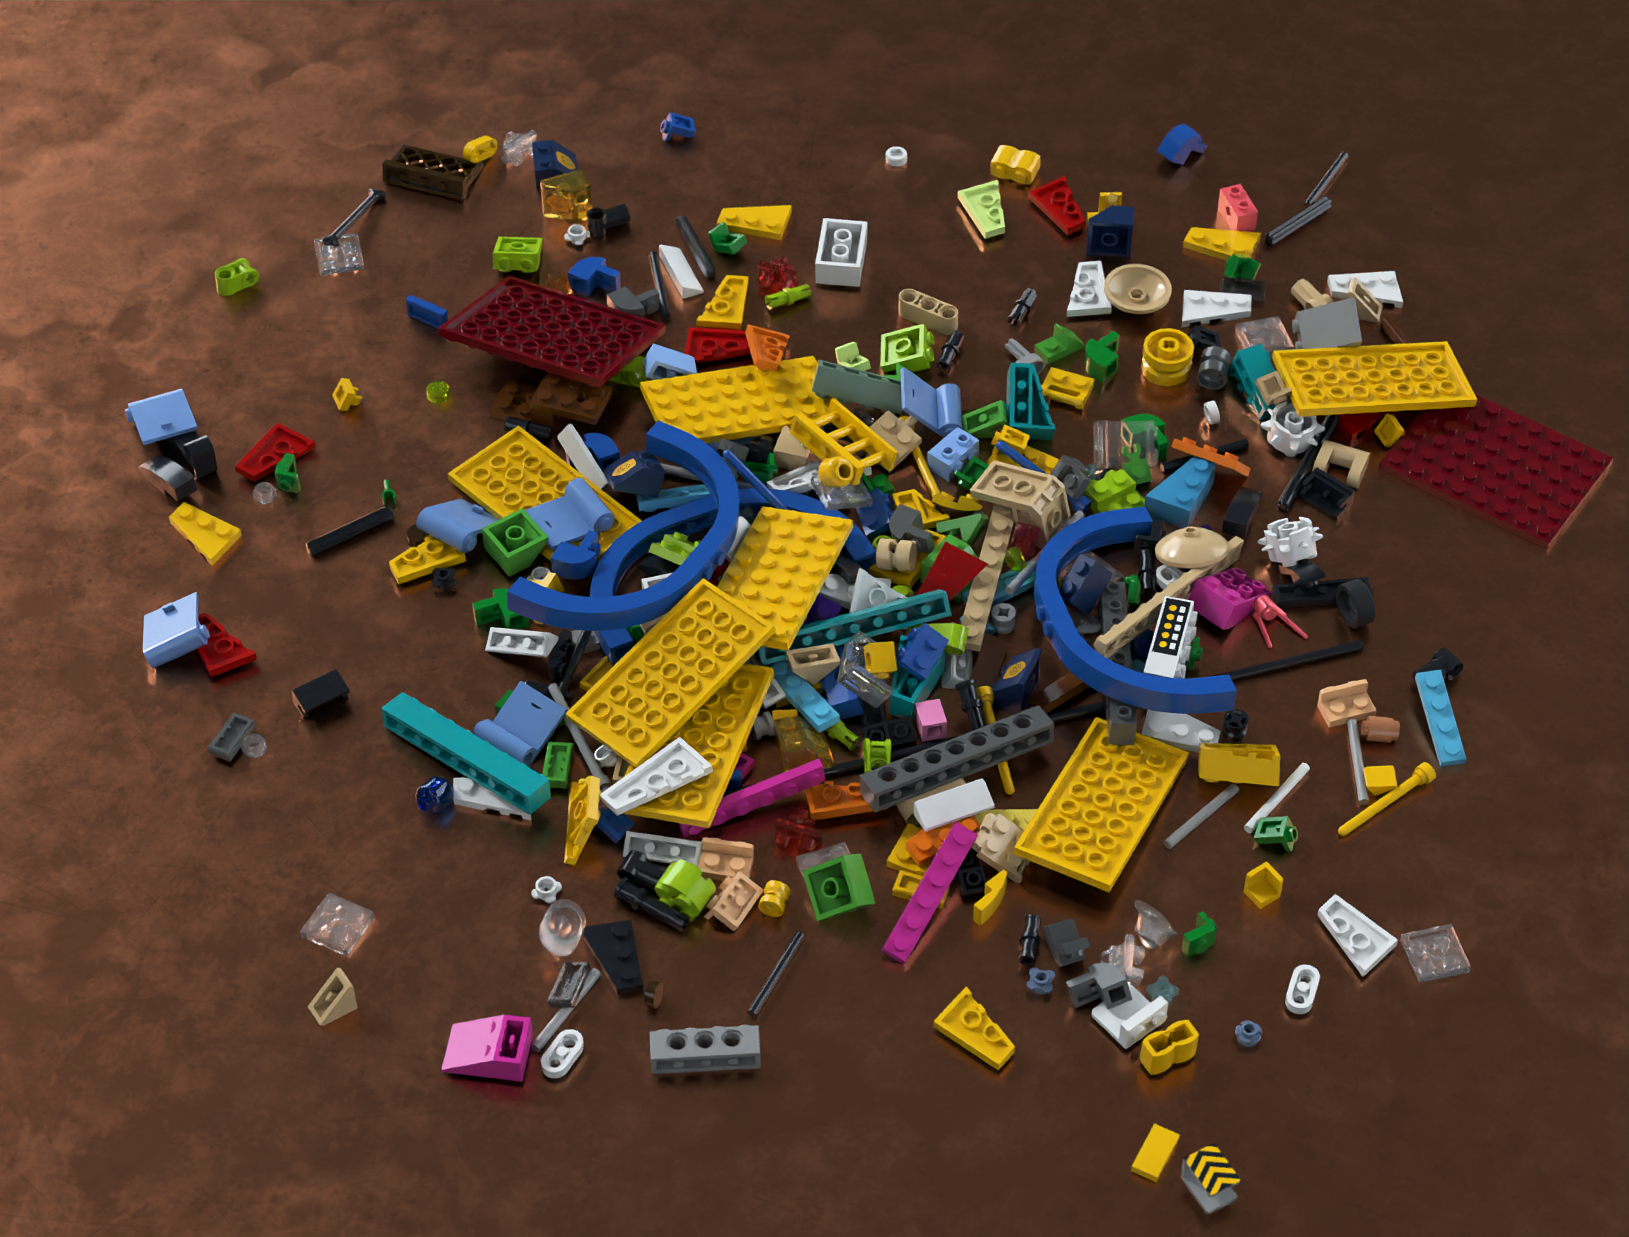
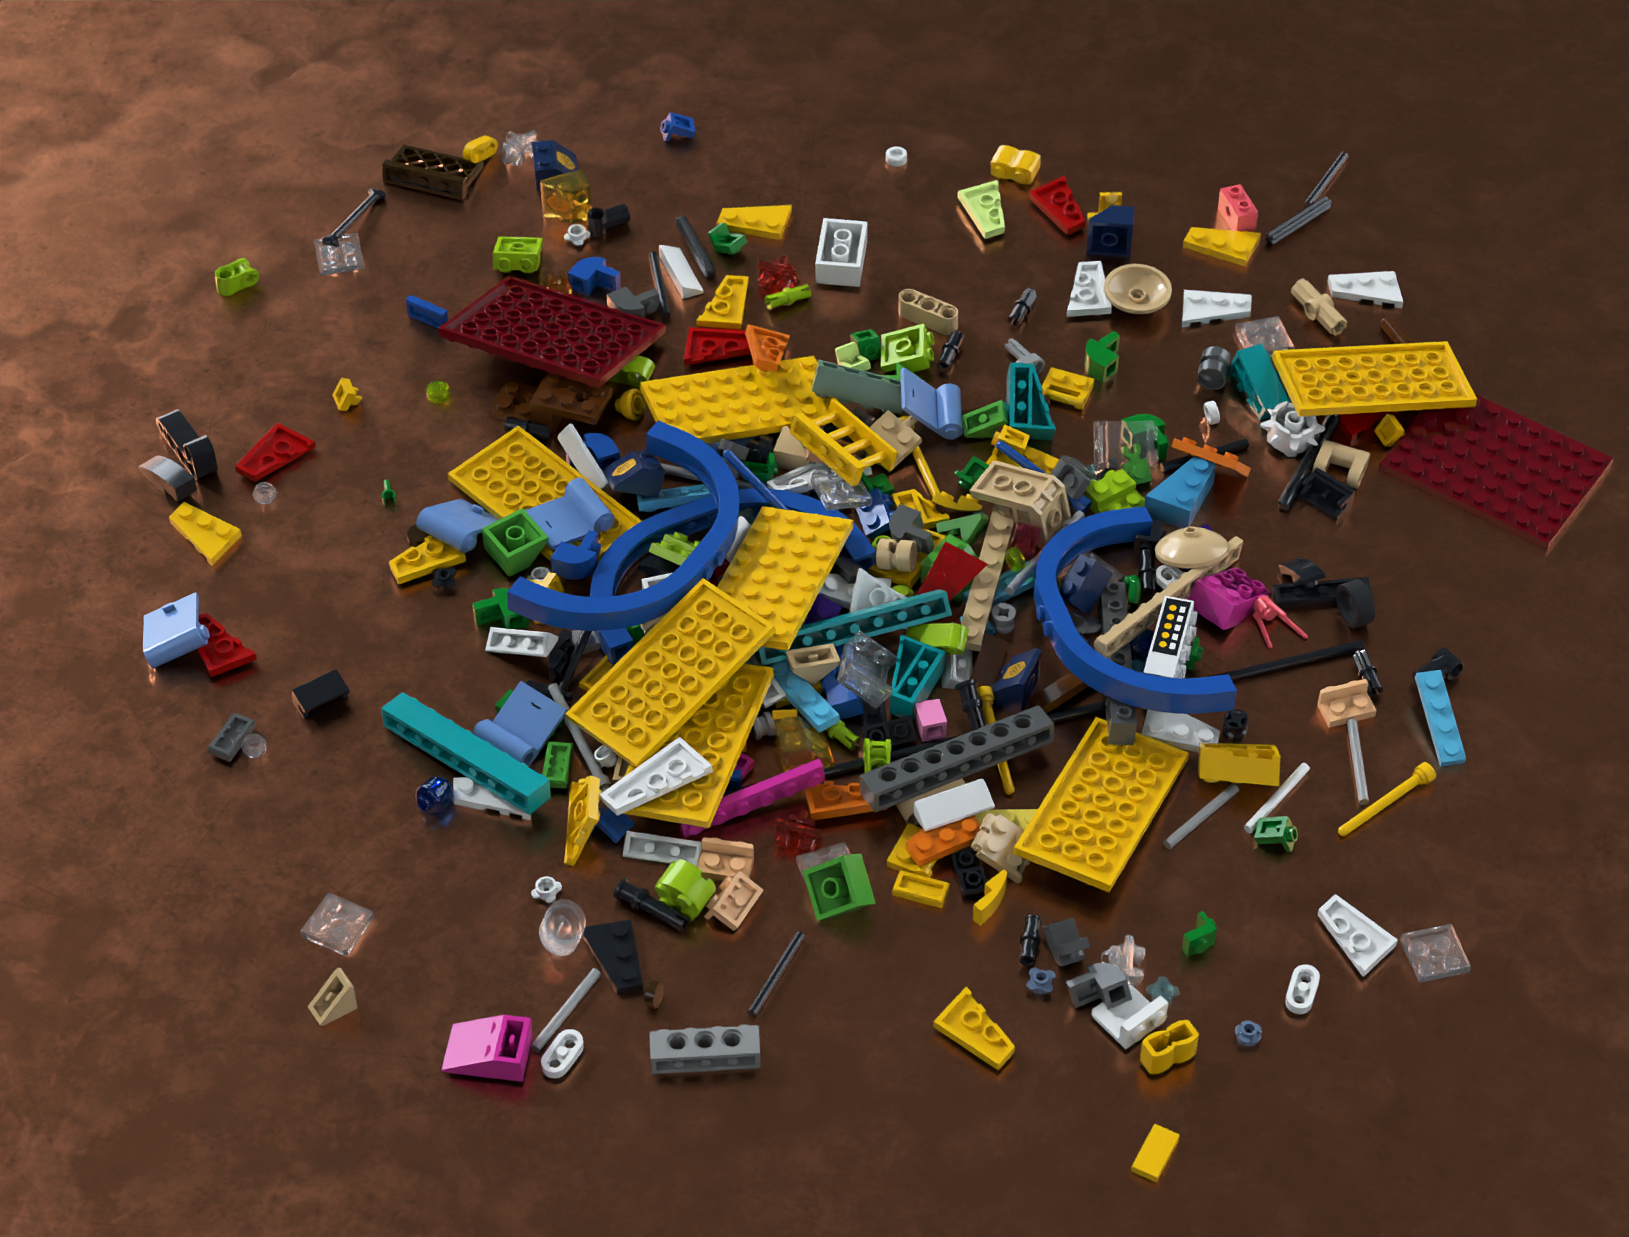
medium blue door [124,388,198,445] -> none
green bracket [275,453,301,493] -> none
black axle [306,506,394,555] -> none
clear smoke tile [547,962,591,1008] -> none
black piece [616,850,666,889] -> none
light blue brick [643,343,697,380] -> none
yellow wheel [758,880,791,917] -> none
yellow head [818,456,854,488] -> none
yellow brick [863,641,897,680] -> none
dark pink plate [881,821,978,965] -> none
blue bracket [895,623,949,681] -> none
light blue brick [927,427,980,482] -> none
bright green slope [1034,324,1085,365] -> none
clear piece [1134,900,1178,949] -> none
yellow wheel [1141,328,1194,387] -> none
blue brick [1157,124,1207,165] -> none
piece [1181,1143,1240,1214] -> none
black bracket [1187,325,1222,354] -> none
clear smoke tile [1220,276,1267,303] -> none
black slope [1222,487,1264,539] -> none
green bracket [1224,254,1261,283] -> none
yellow panel [1243,861,1283,909] -> none
tan bracket [1255,370,1291,406] -> none
white brick [1258,517,1323,567] -> none
light grey slope [1292,298,1362,349] -> none
tan slope [1347,277,1383,323] -> none
nougat brick [1361,716,1400,743] -> none
yellow slope [1363,765,1398,796] -> none
none -> yellow brick [615,388,646,421]
none -> green bracket [850,329,881,361]
none -> black axle [1353,650,1383,696]

